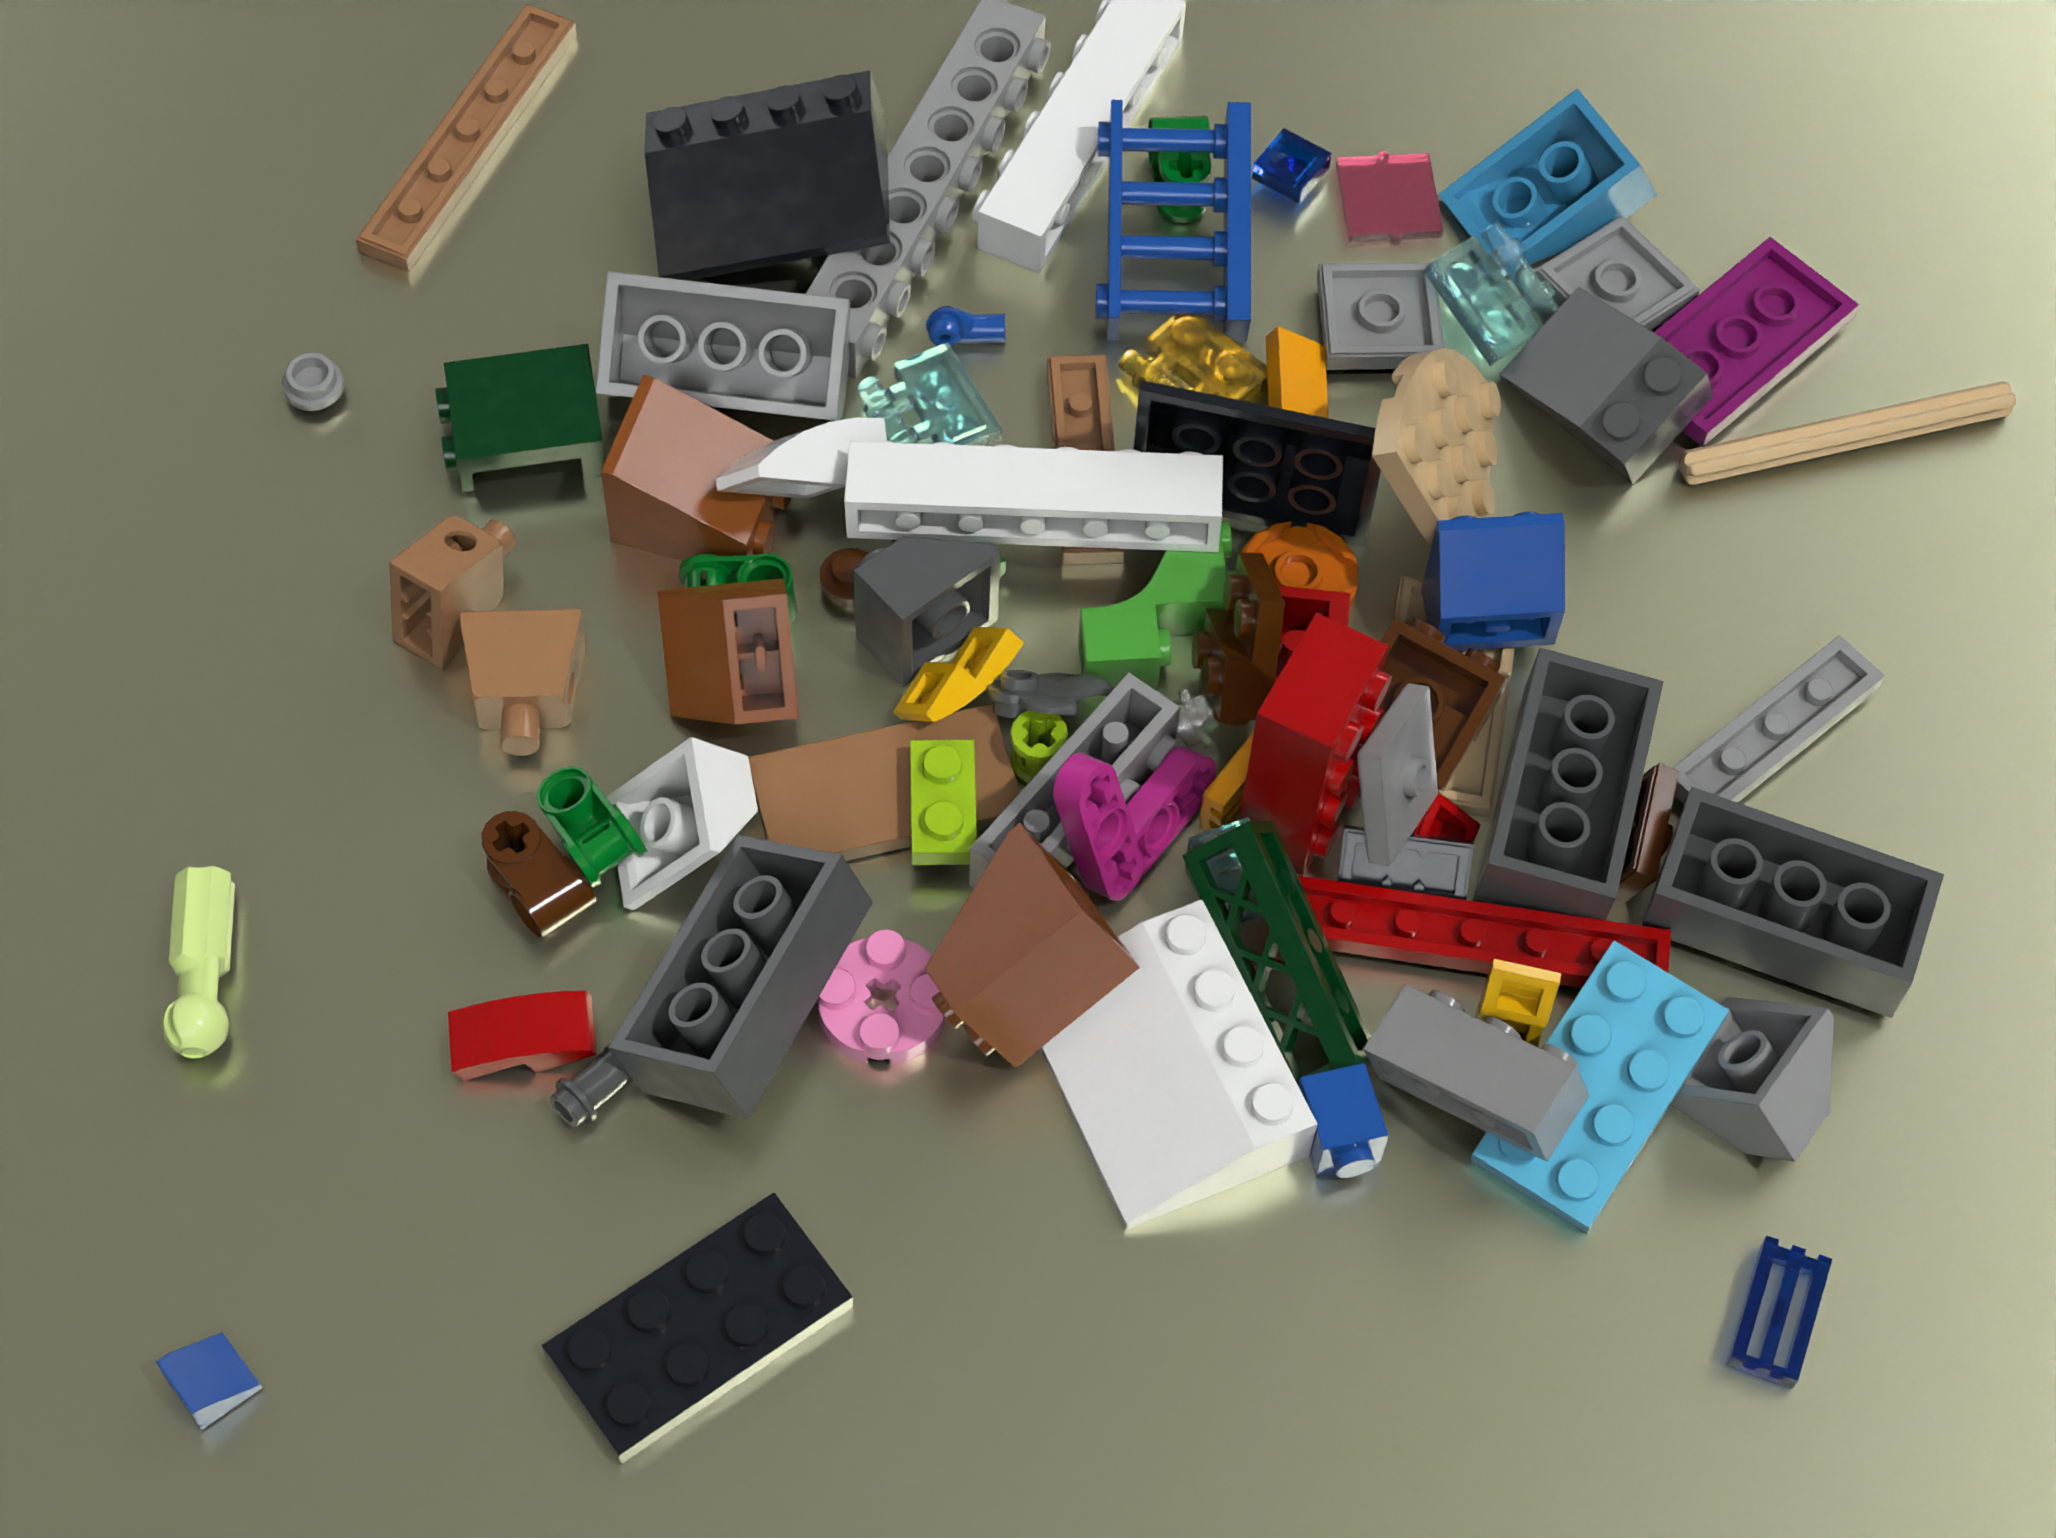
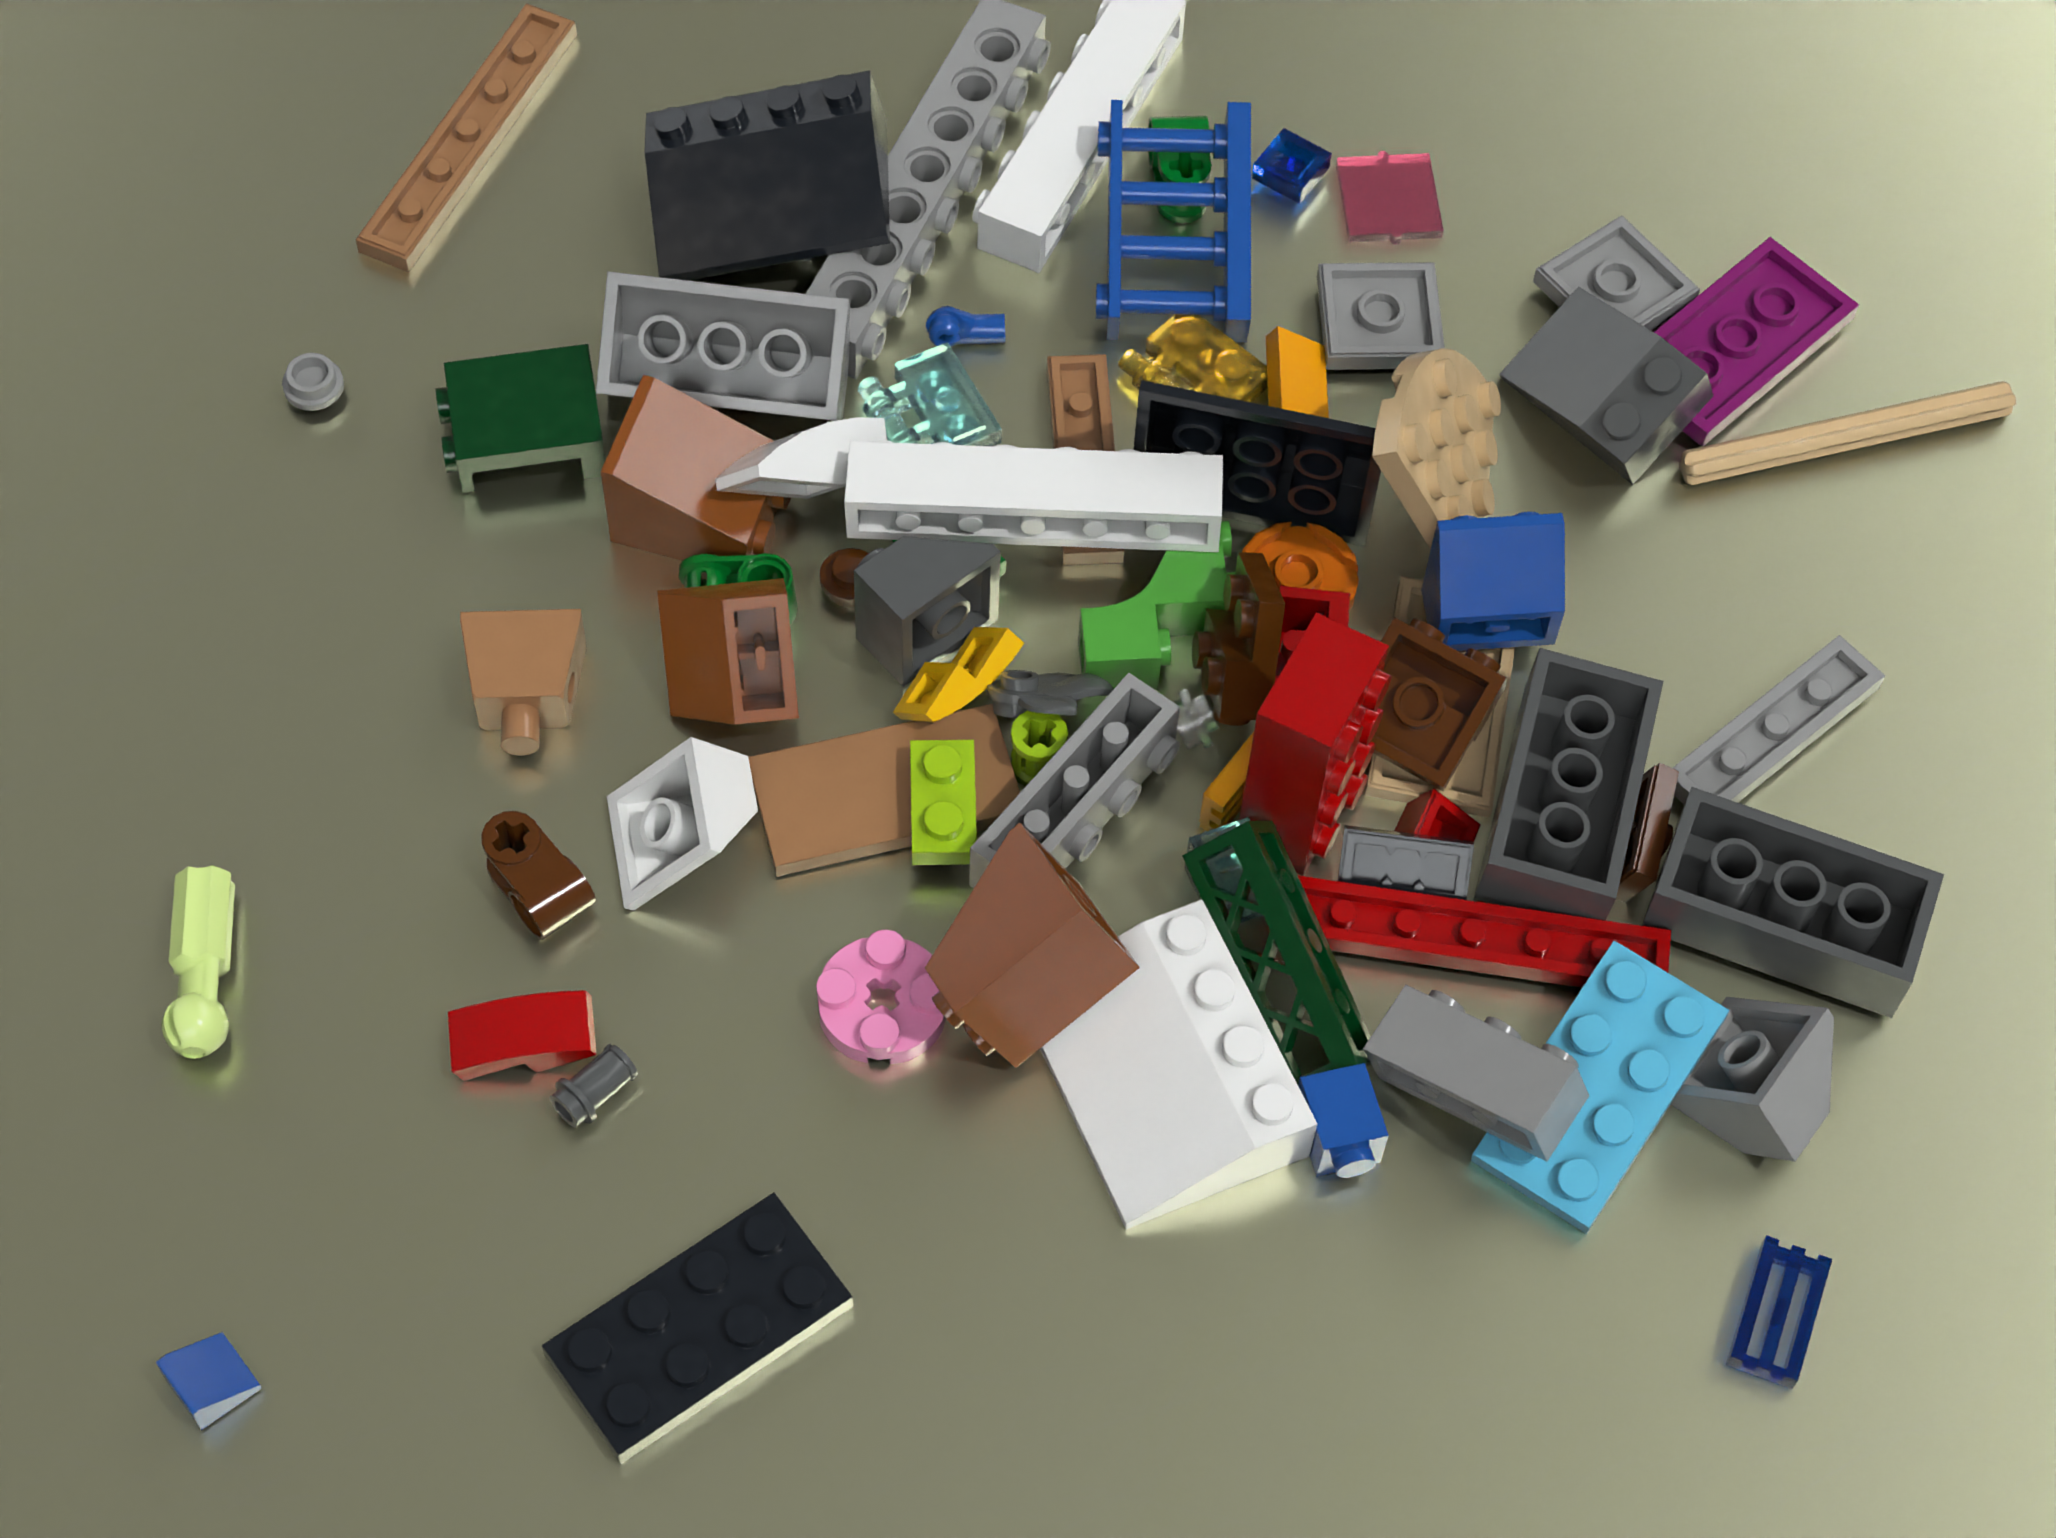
medium nougat torso [389,516,516,670] -> none
green piece [536,766,648,889] -> none
dark grey brick [608,835,873,1119] -> none
dark pink beam [1053,746,1216,901] -> none
light grey plate [1357,683,1438,866] -> none
clear light blue plate [1423,221,1559,366] -> none
dark azure slope [1438,88,1657,277] -> none
yellow slope [1475,959,1561,1047] -> none

